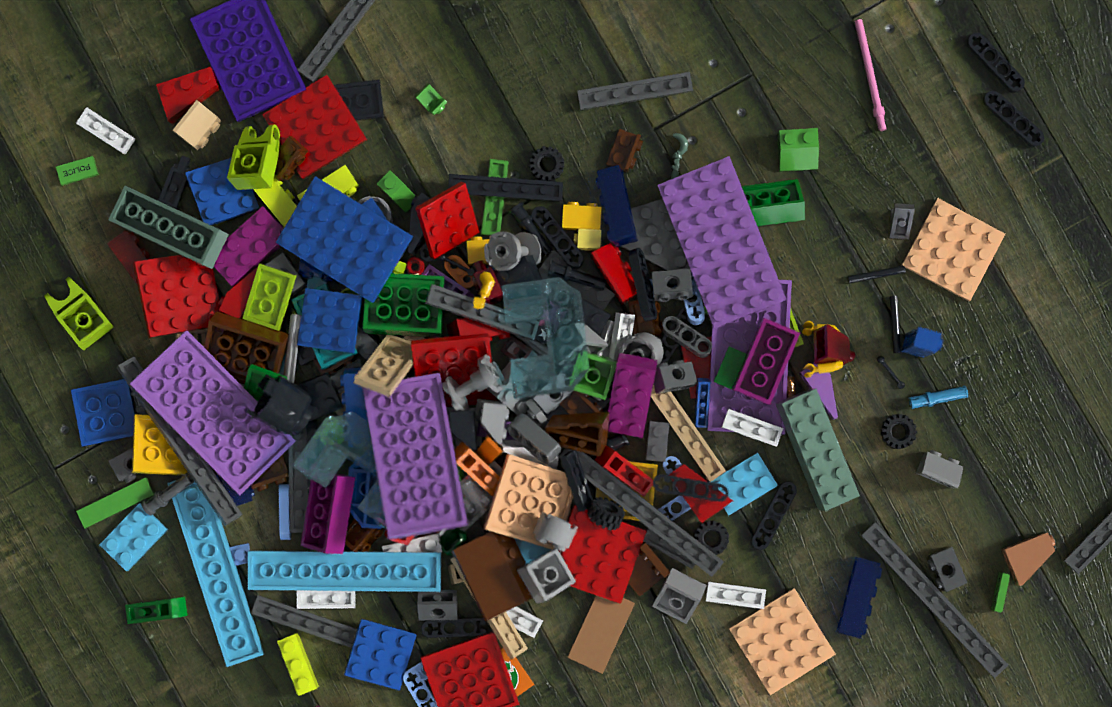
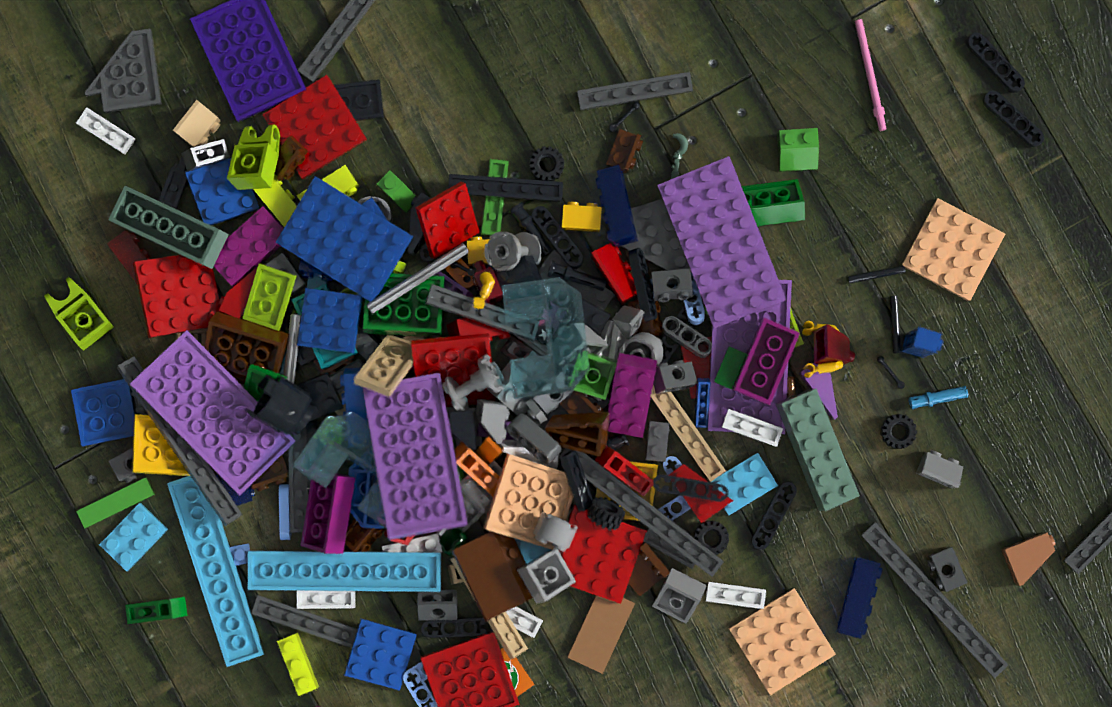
bright green tile [56,156,99,186] -> none
dark grey pin [142,473,194,516] -> none
red wedge [156,67,220,124] -> none
red plate [406,257,425,275] -> none
bright green bracket [414,83,447,115] -> none
light yellow brick [574,229,601,251] -> none
flat silver slope [889,203,915,239] -> none
bright green tile [991,573,1010,612] -> none
none -> dark grey wing [85,29,162,113]
none -> flat silver brick [181,139,230,171]
none -> light grey axle [367,244,468,313]
none -> black hinge [609,102,640,132]
none -> light grey slope [612,306,644,339]

